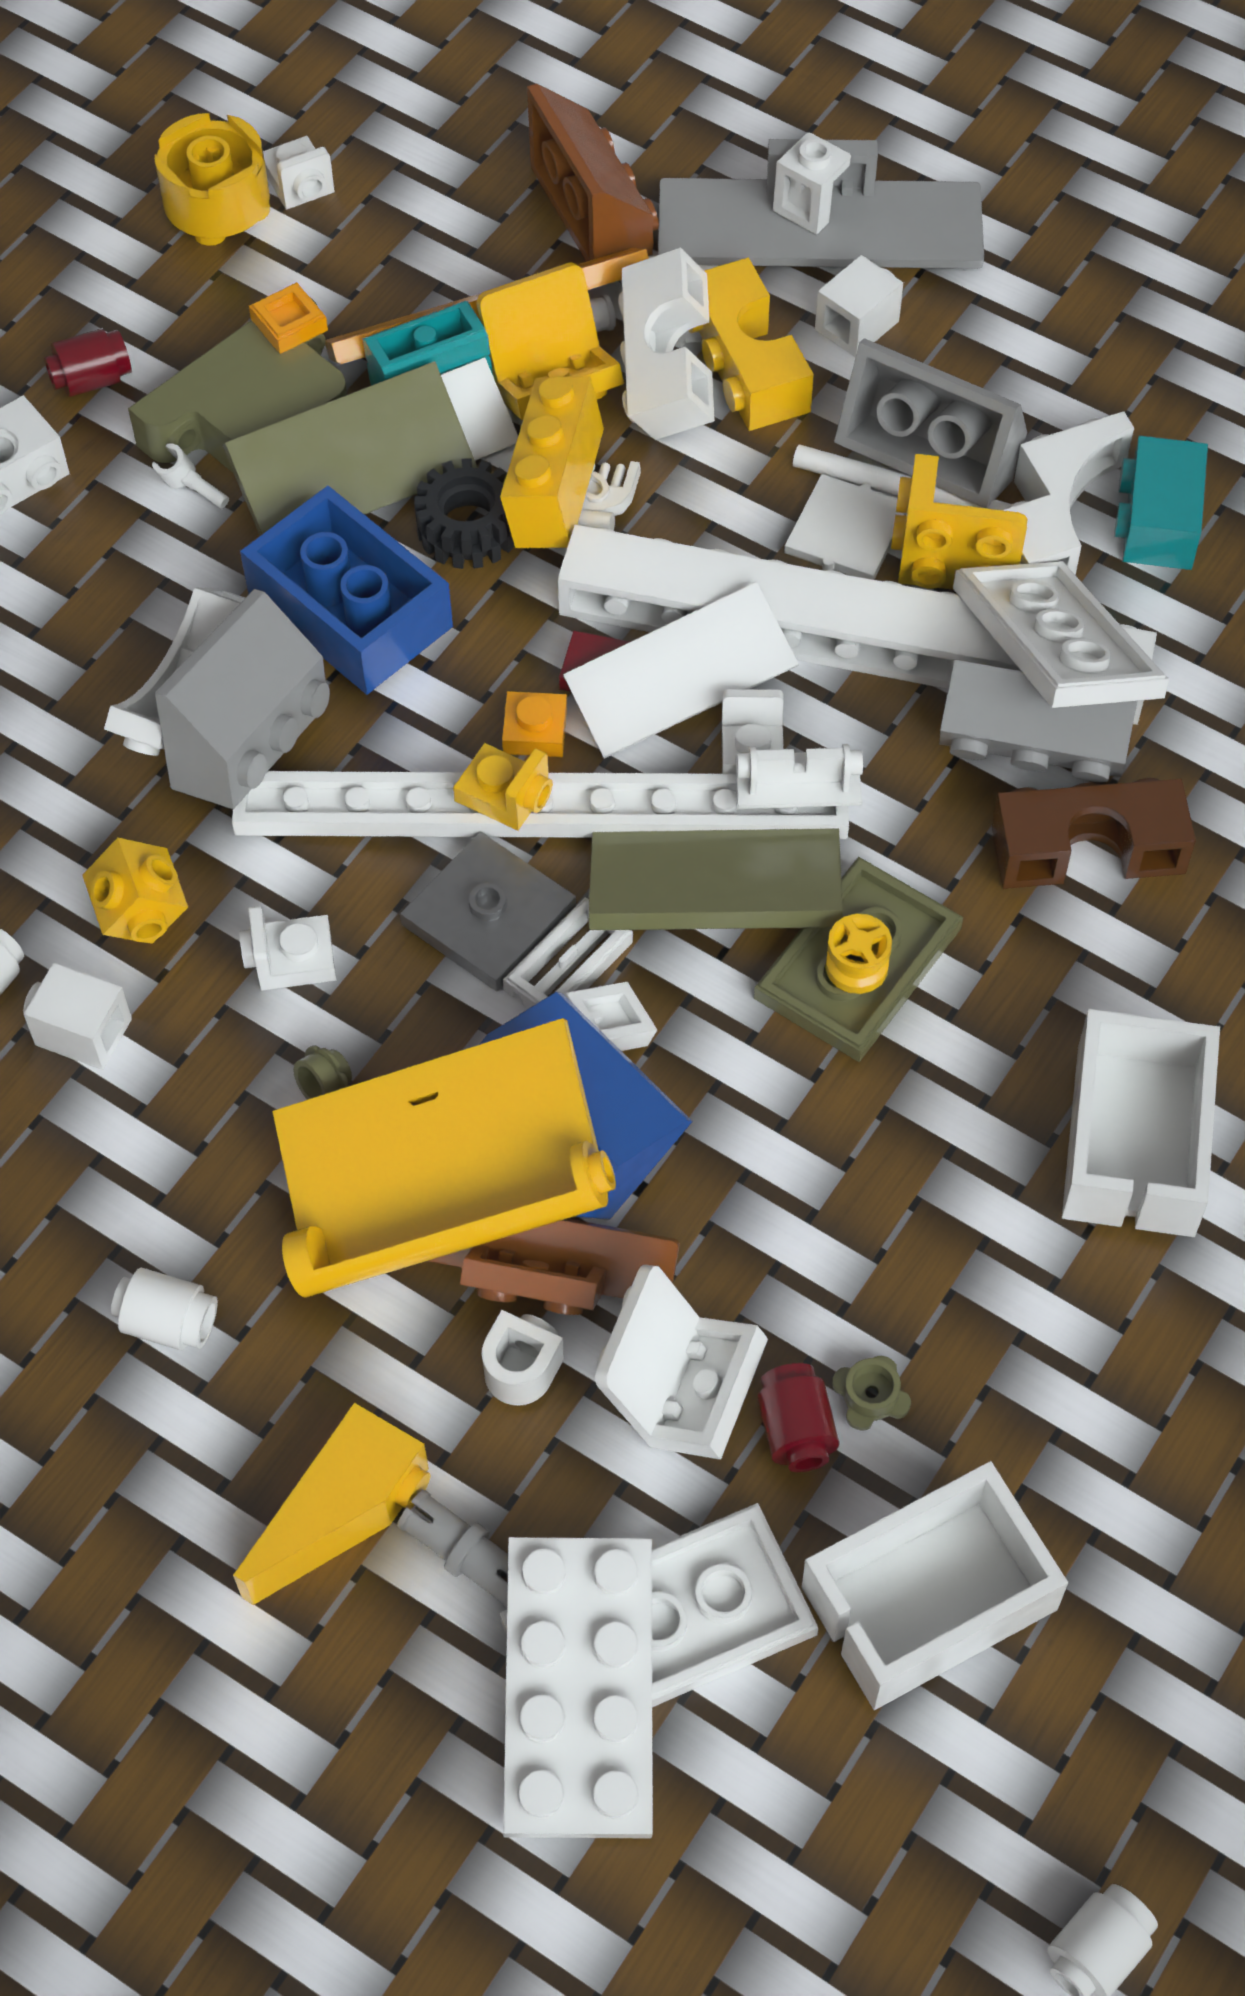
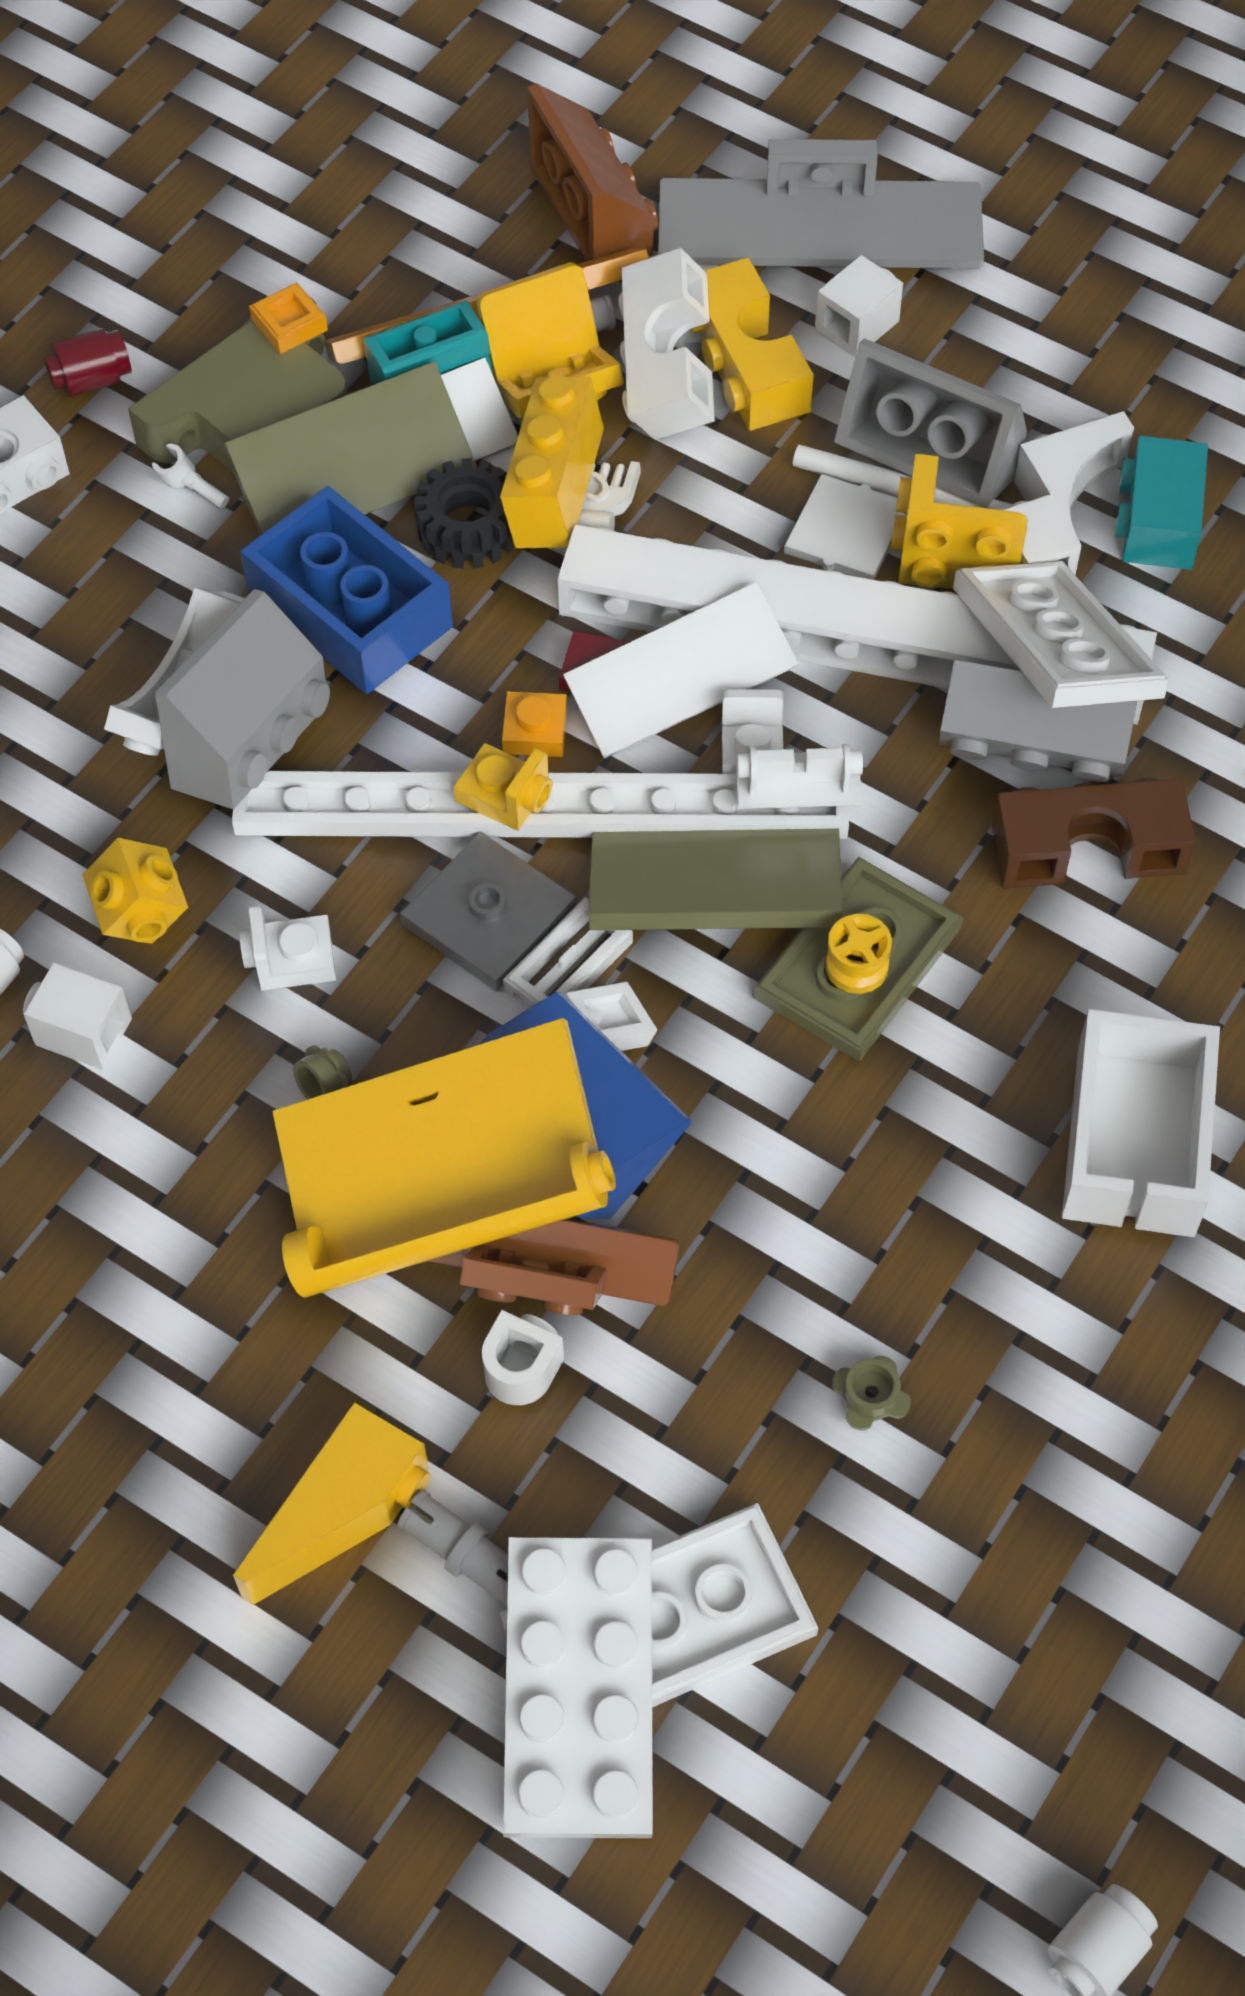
white brick [111,1267,218,1351] -> none
yellow brick [155,113,270,246] -> none
white bracket [263,136,335,210] -> none
white bracket [595,1265,768,1460] -> none
dark red brick [758,1363,840,1472] -> none
white bracket [773,133,851,235] -> none
white piece [801,1461,1068,1710] -> none

